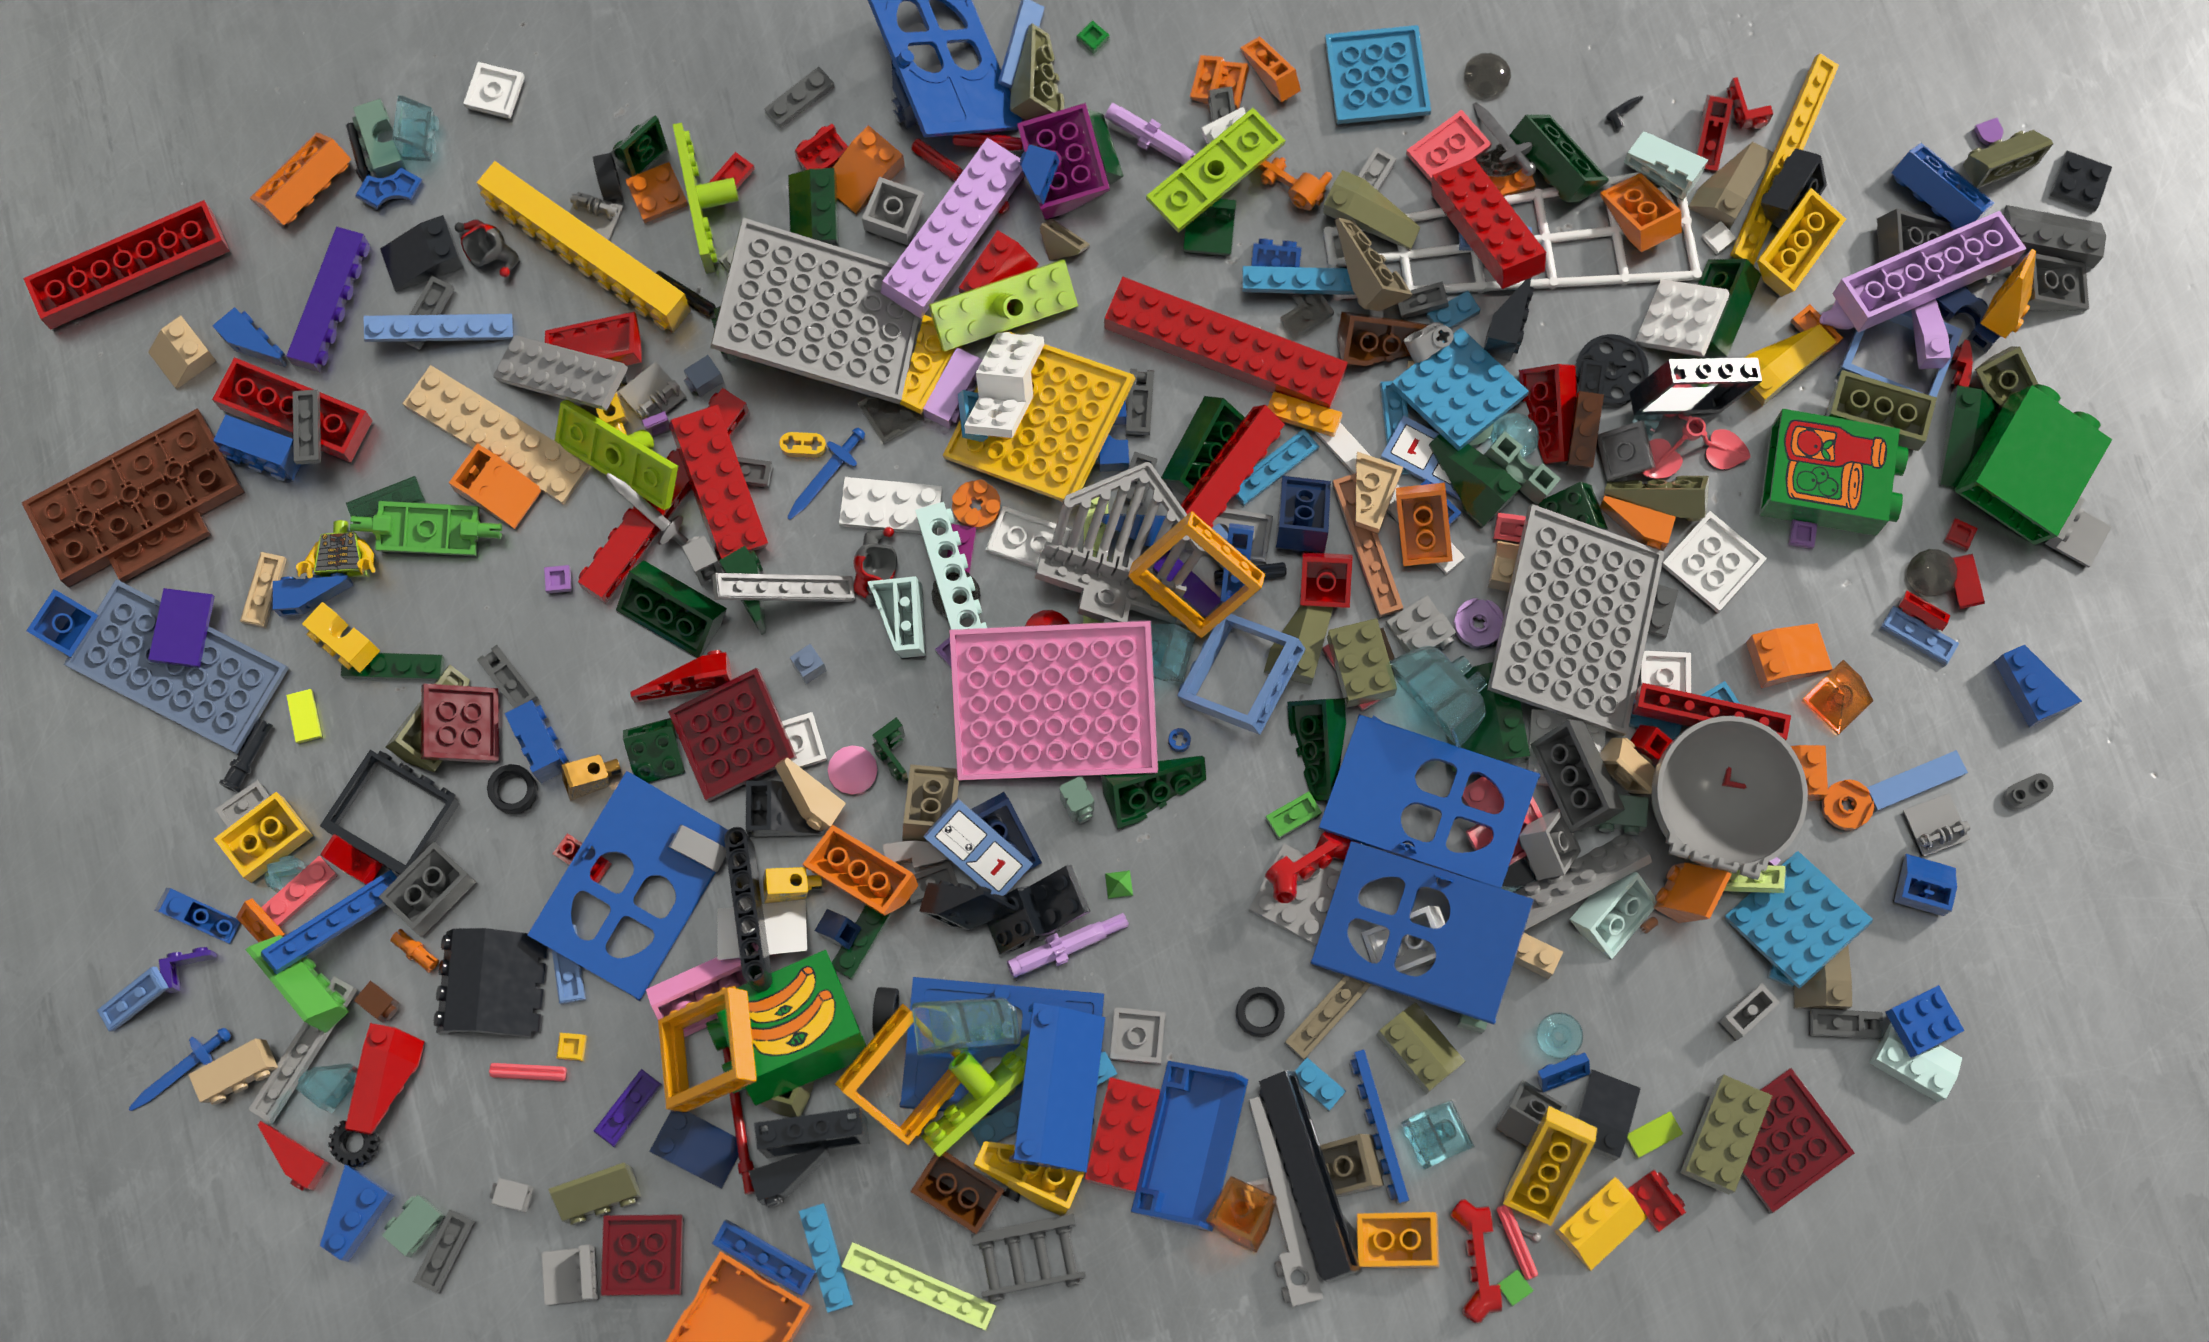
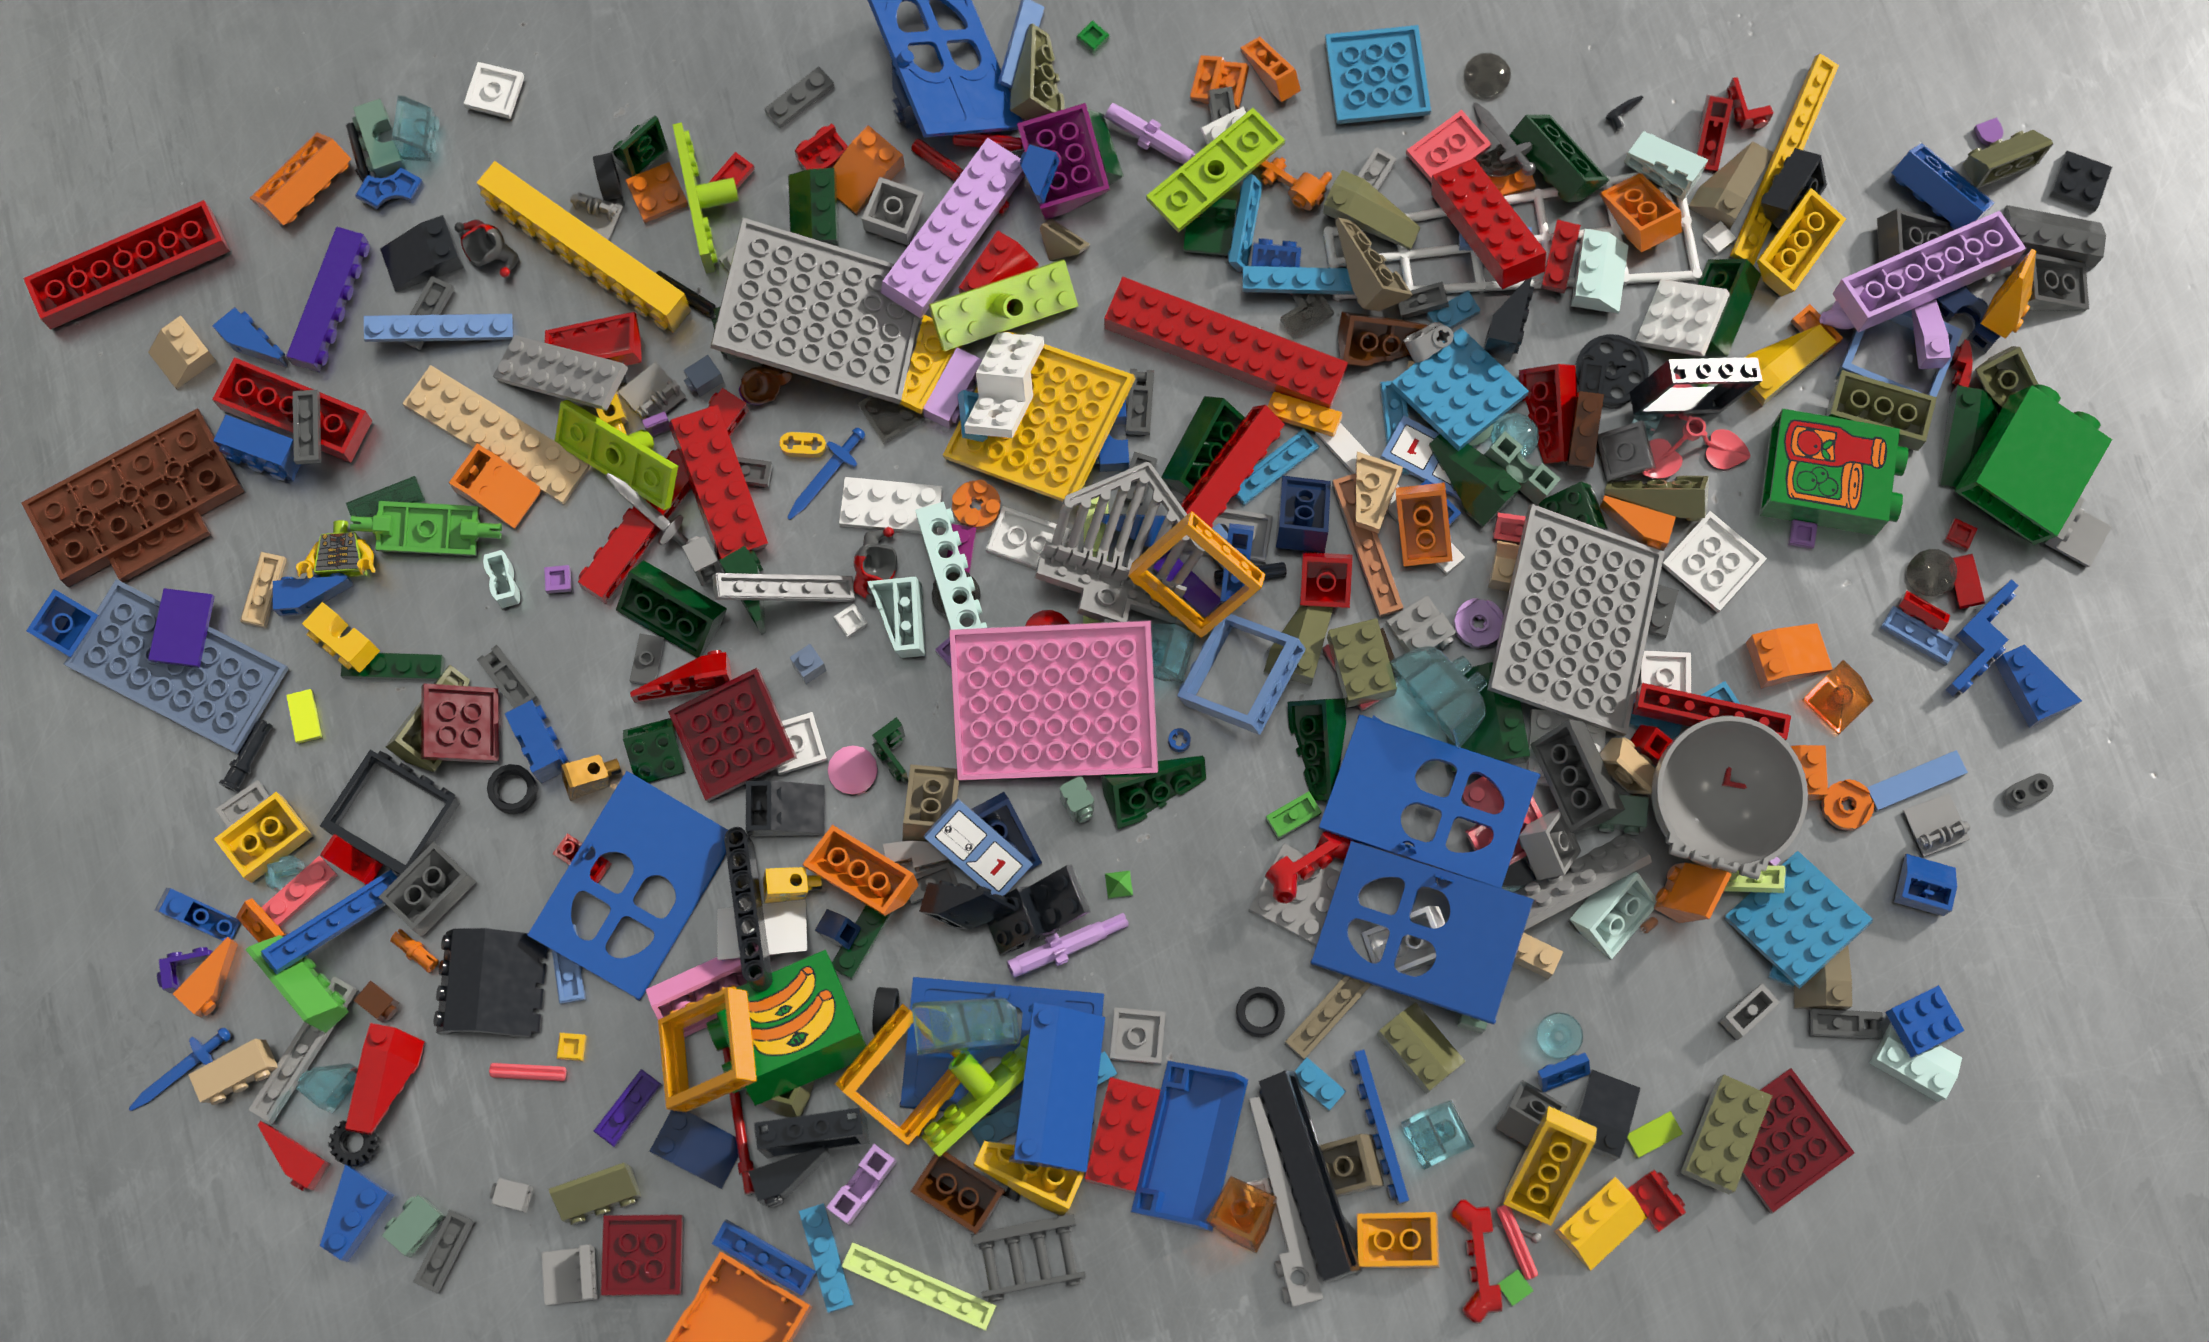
medium blue tile [97,967,169,1032] -> none
light grey slope [669,825,726,872] -> none
tan slope [775,757,846,831] -> none
none -> orange slope [173,937,238,1018]
none -> light aqua brick [483,550,520,608]
none -> dark grey plate [629,634,665,685]
none -> reddish brown hair [738,364,793,405]
none -> lavender arch [826,1144,897,1226]
none -> white tile [834,604,868,638]
none -> dark azure plate [1228,174,1263,272]
none -> red plate [1541,219,1581,294]
none -> light aqua slope [1571,229,1628,314]
none -> blue bracket [1945,579,2019,696]

